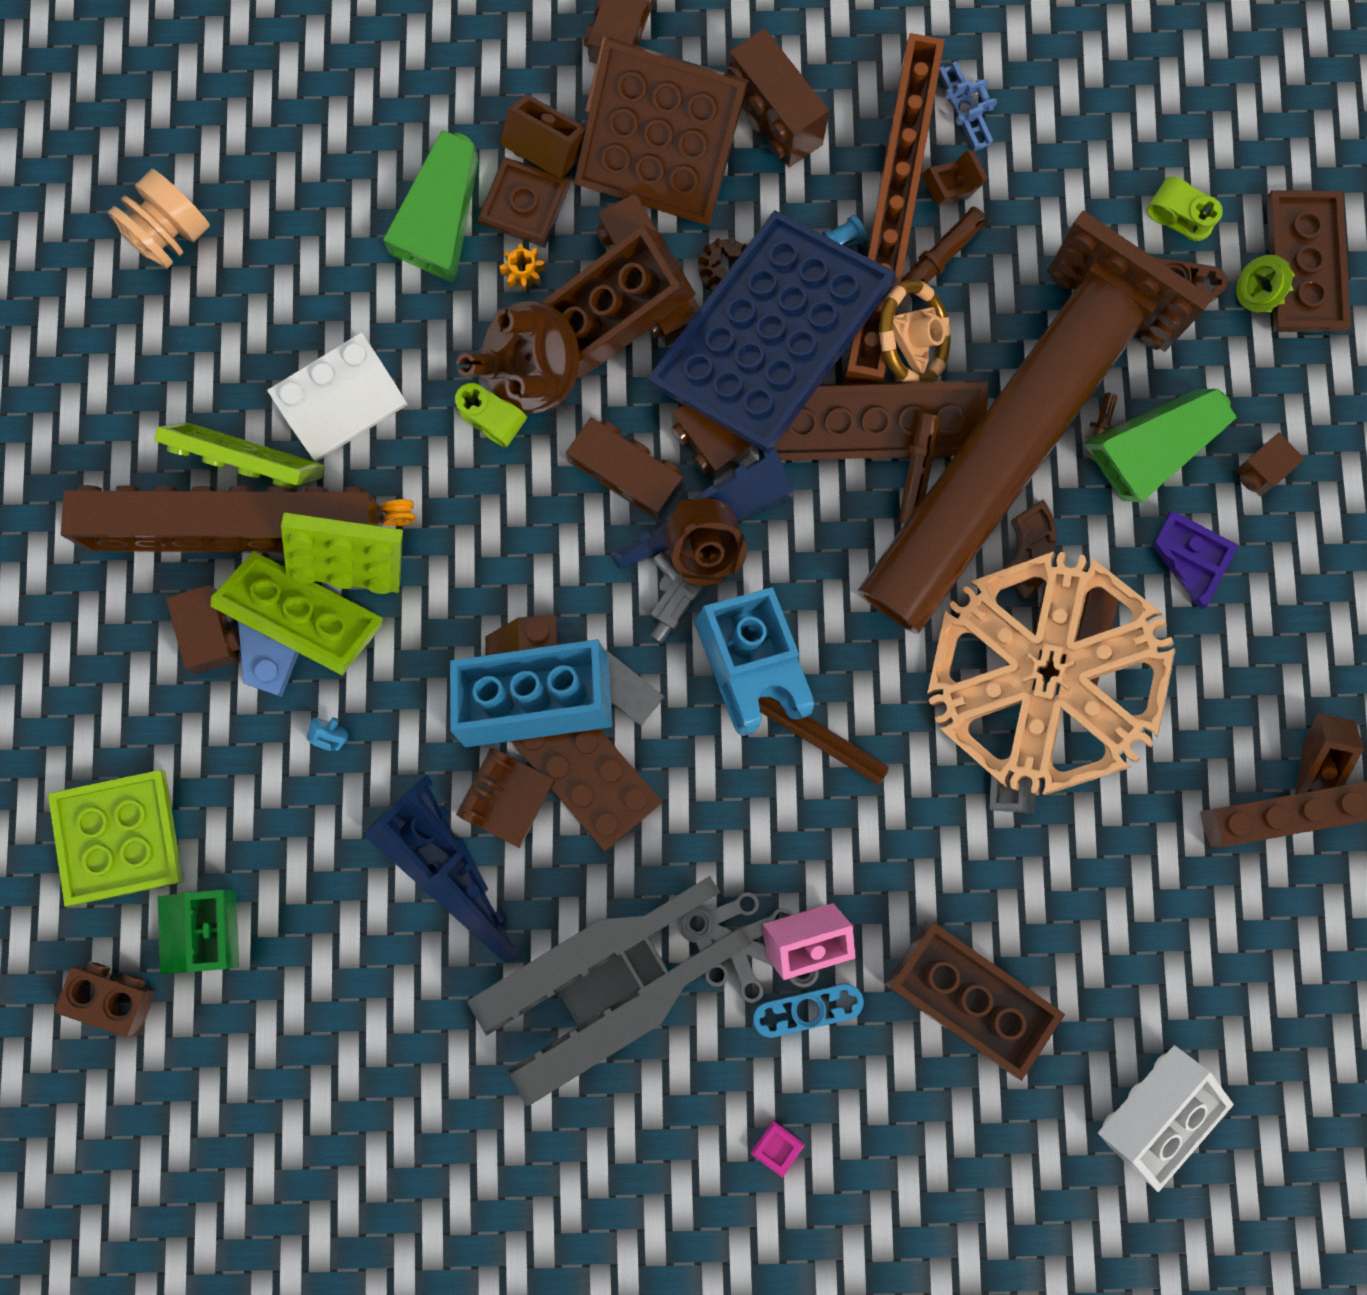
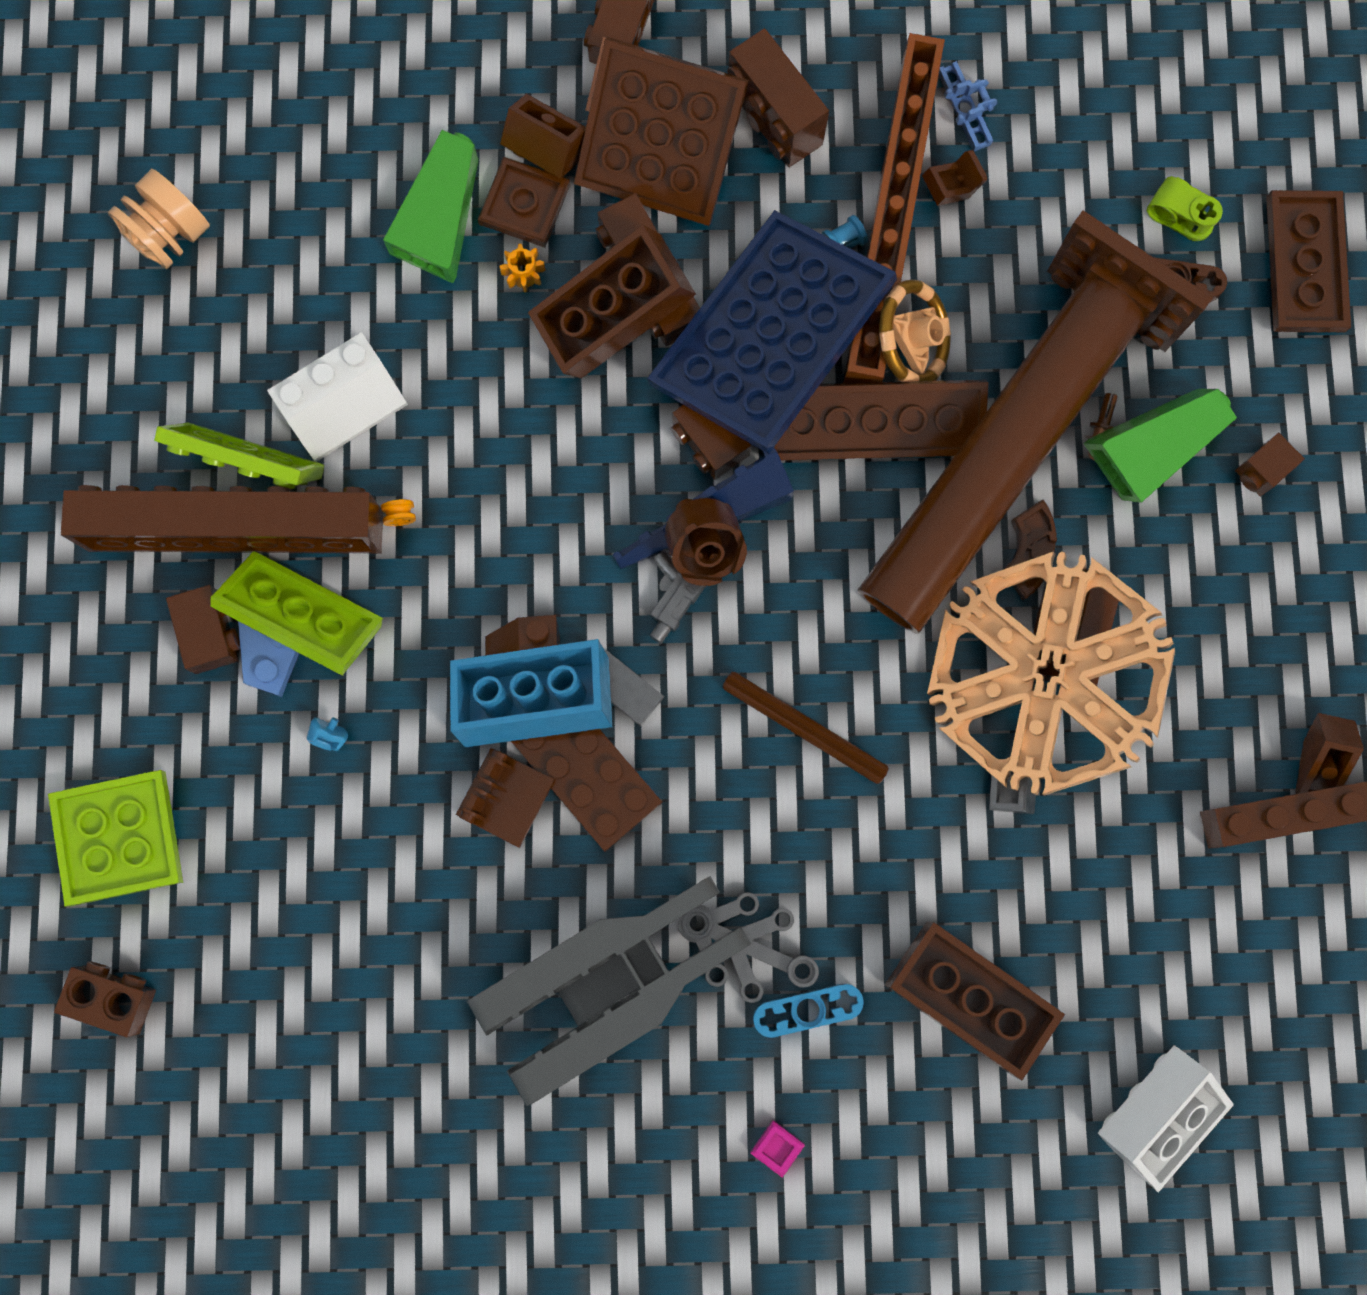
green slope [157,890,239,974] -> none
lime plate [281,513,403,594] -> none
dark blue wedge [362,775,520,963] -> none
lime piece [455,383,527,448] -> none
reddish brown piece [456,301,579,413] -> none
reddish brown brick [566,417,683,521] -> none
dark azure brick [694,587,814,736] -> none
reddish brown gear [698,237,747,291] -> none
bright pink brick [762,903,855,980] -> none
reddish brown pin [897,412,943,524] -> none
reddish brown pin [901,207,988,297] -> none
dark purple wing [1152,510,1238,609] -> none
lime gear [1236,255,1295,314] -> none

